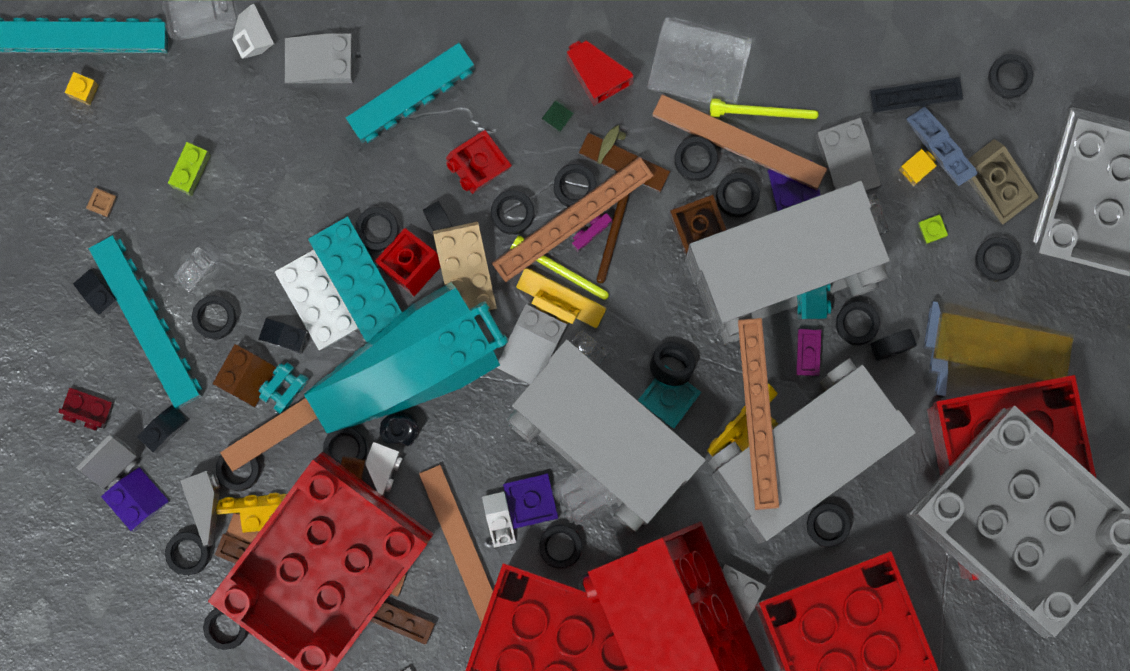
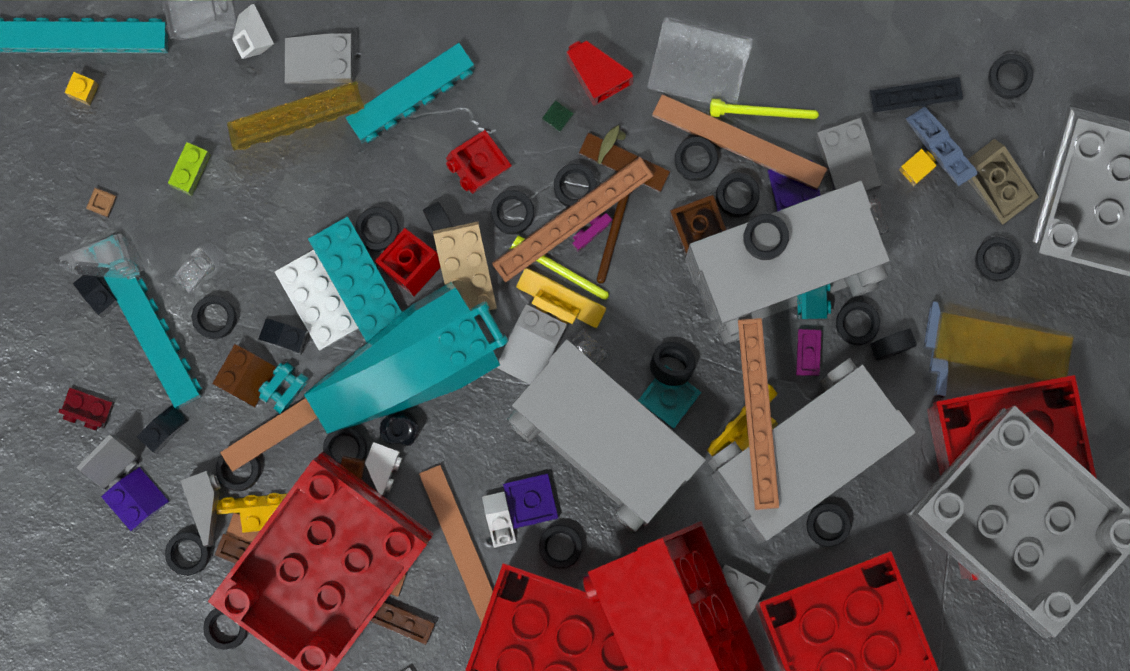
clear slope [552,468,620,525] -> none
lime plate [918,215,948,244] -> none
none -> clear slope [54,233,144,280]
none -> clear yellow plate [227,81,364,151]
none -> black tyre [743,214,789,260]

